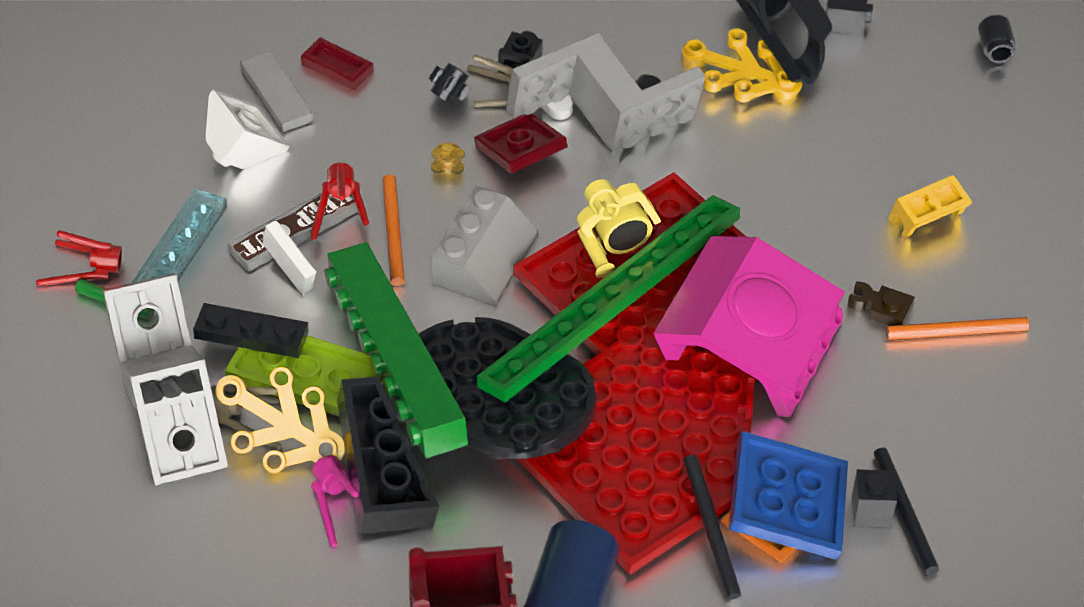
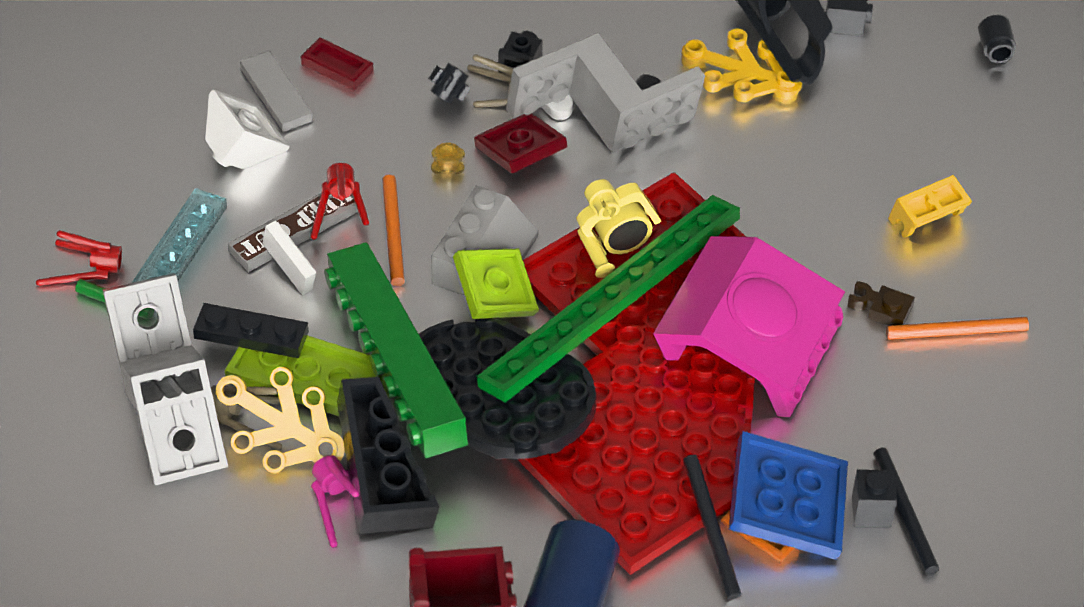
none -> lime plate [453,248,539,319]

